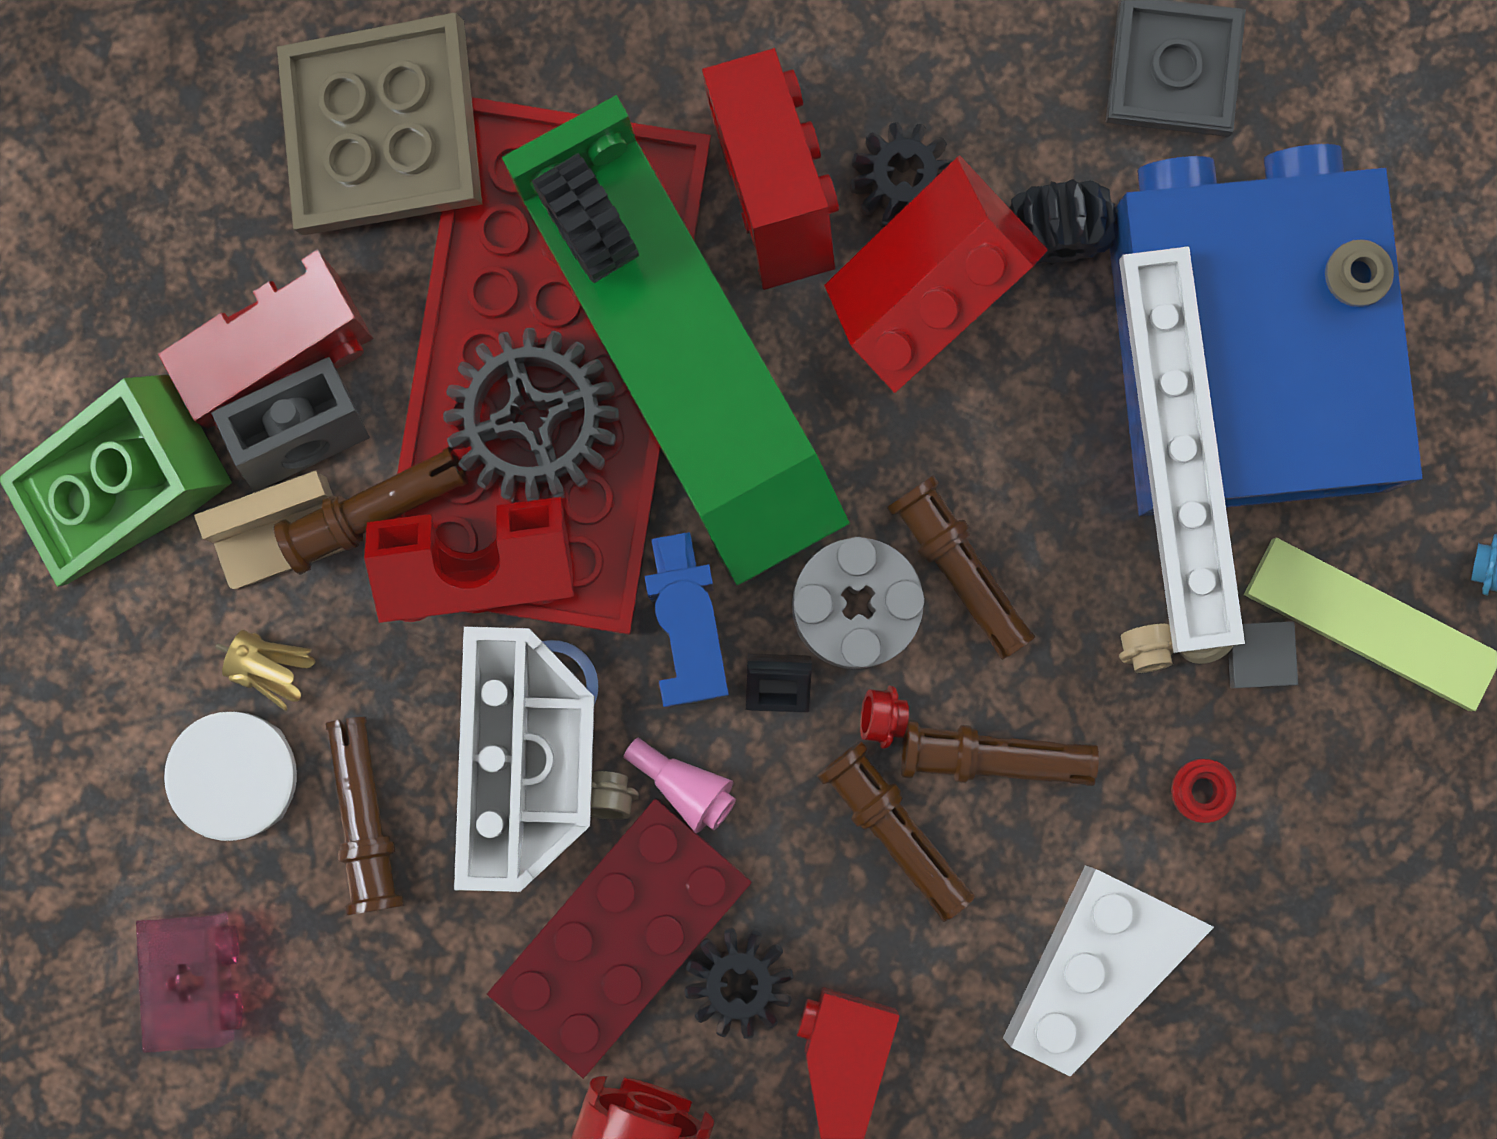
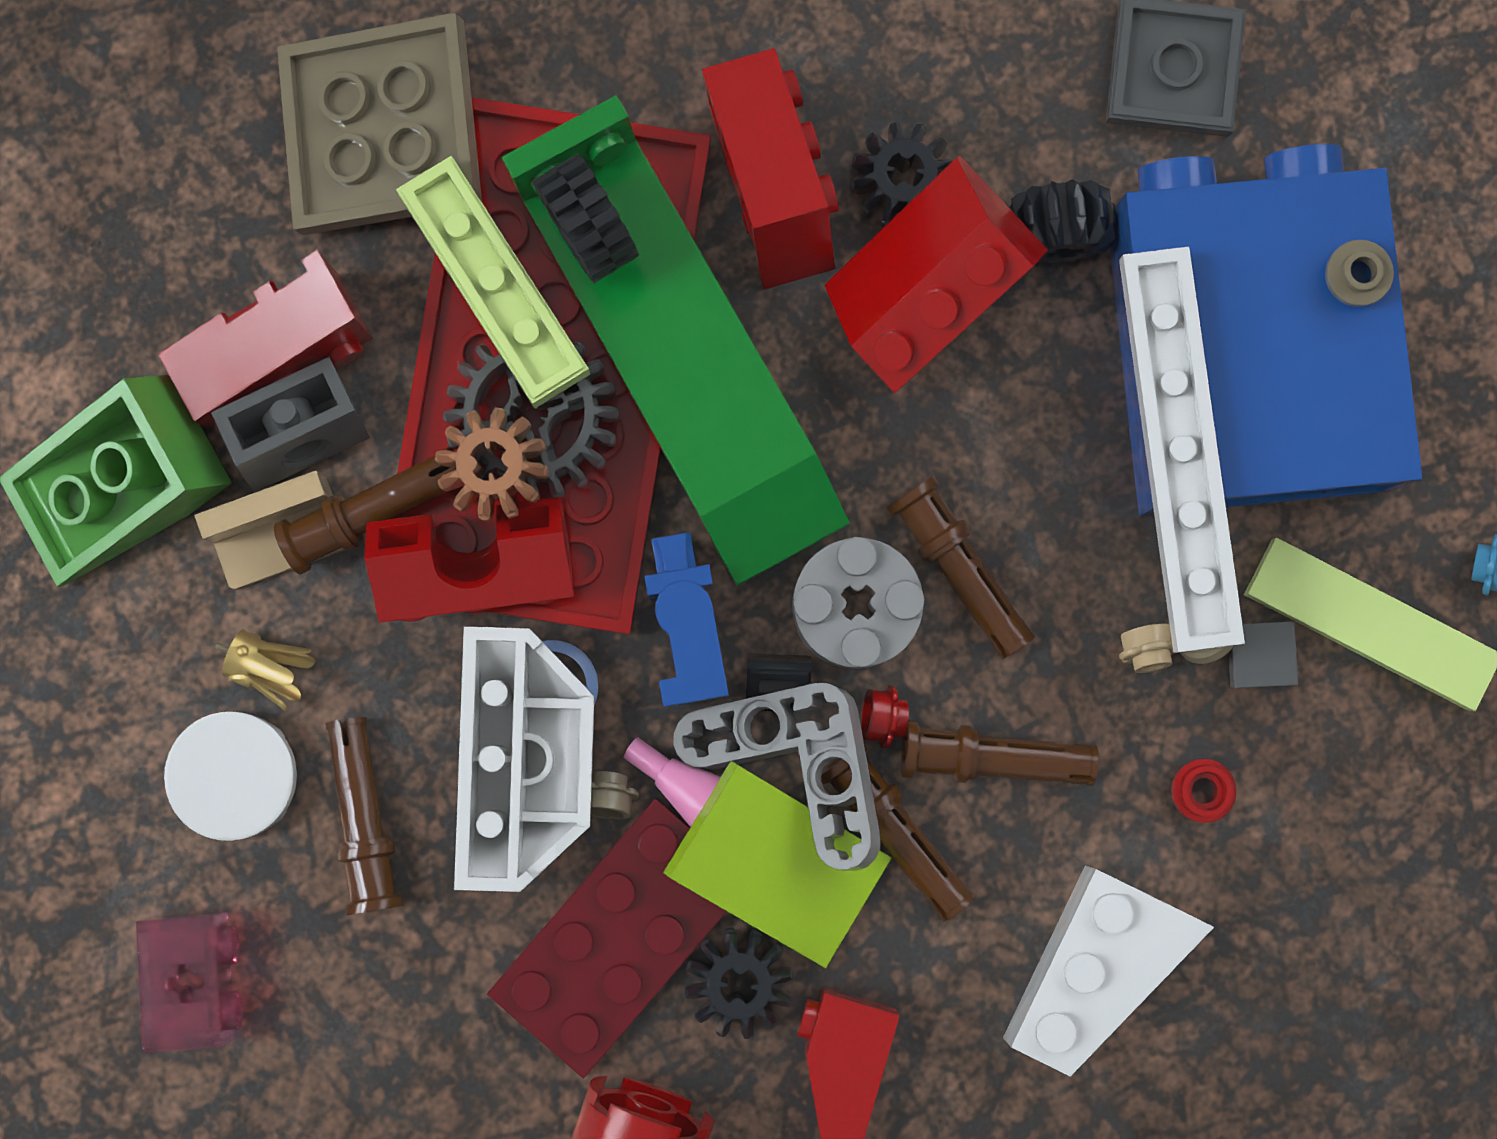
none -> yellowish green tile [396,156,590,408]
none -> nougat gear [435,408,549,522]
none -> lime tile [663,761,891,968]
none -> light grey beam [674,683,880,871]

